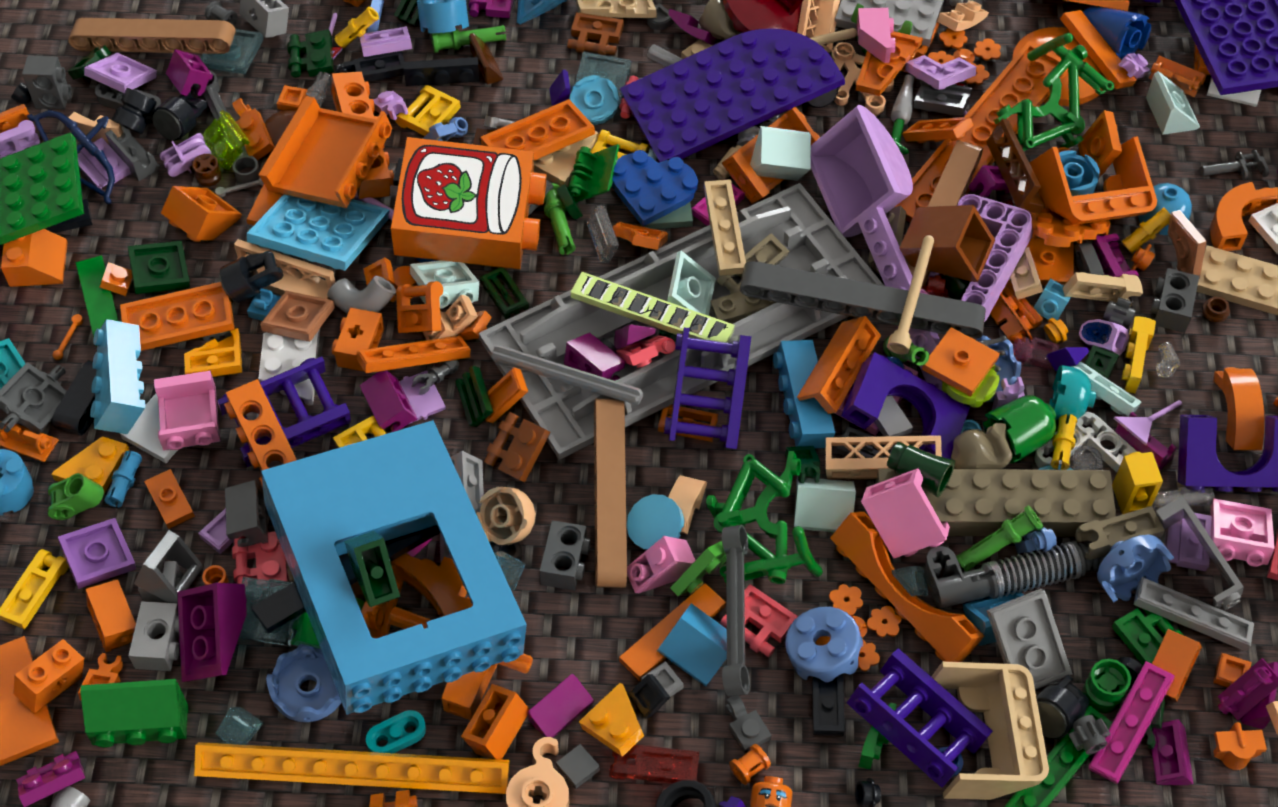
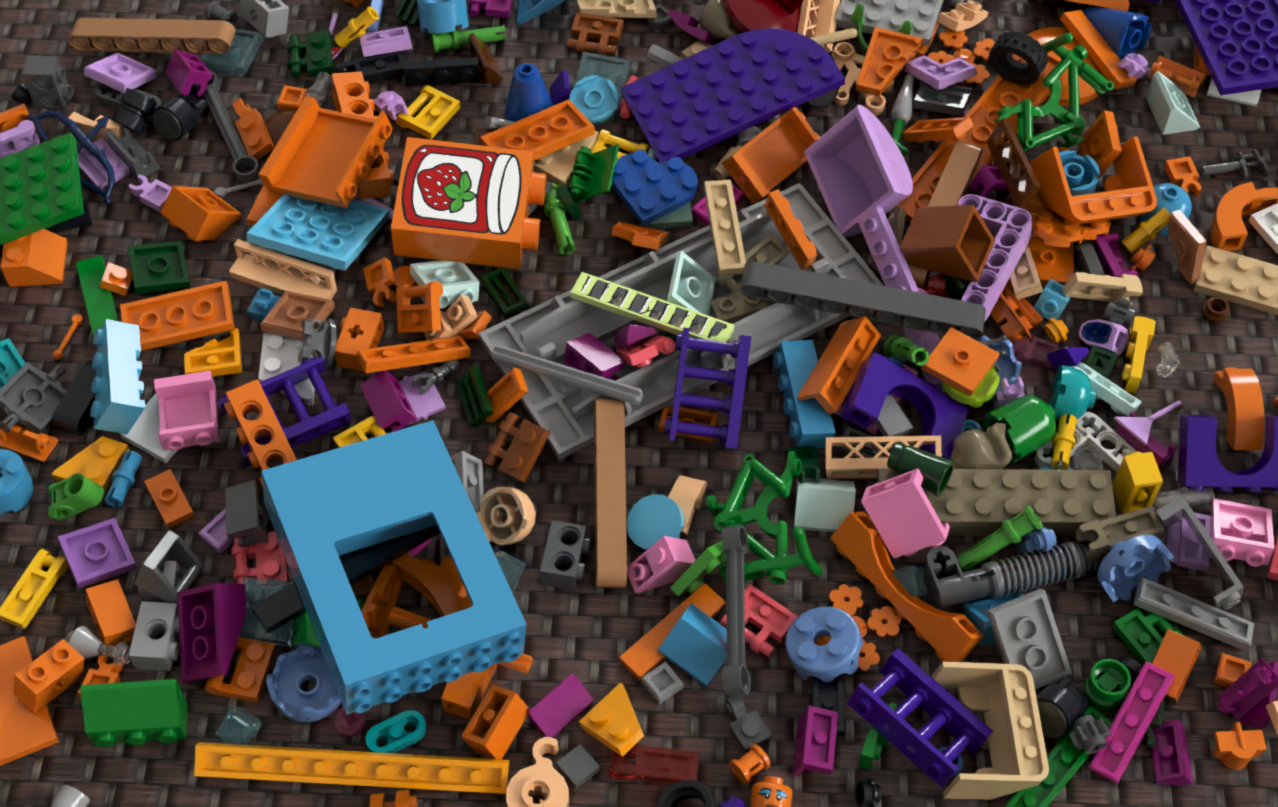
magenta plate [16,751,85,807] -> none
dark green plate [67,45,111,80] -> none
lavender arm [160,133,212,177] -> none
reddish brown wheel [192,154,222,186] -> none
orange hose [202,565,229,585] -> none
clear neon green plate [203,110,250,170] -> none
black piece [219,251,284,303] -> none
light grey cylinder [327,276,396,314] -> none
dark green slope [344,531,400,607] -> none
medium blue plate [422,117,468,141] -> none
clear tile [587,206,619,263] -> none
black tile [628,674,671,718] -> none
light aqua slope [750,126,811,181] -> none
bright pink slope [857,8,895,63] -> none
tan piece [887,235,934,355] -> none
dark grey brick [1150,268,1199,333] -> none
none -> piece [65,626,131,666]
none -> lavender plate [128,175,172,213]
none -> orange plate [204,637,277,703]
none -> dark grey piece [298,319,337,368]
none -> clear pink plate [334,707,366,736]
none -> blue cone [504,63,553,122]
none -> orange plate [764,189,817,270]
none -> magenta panel [792,705,838,777]
none -> black tyre [988,31,1048,86]
none -> orange plate [1164,156,1201,197]

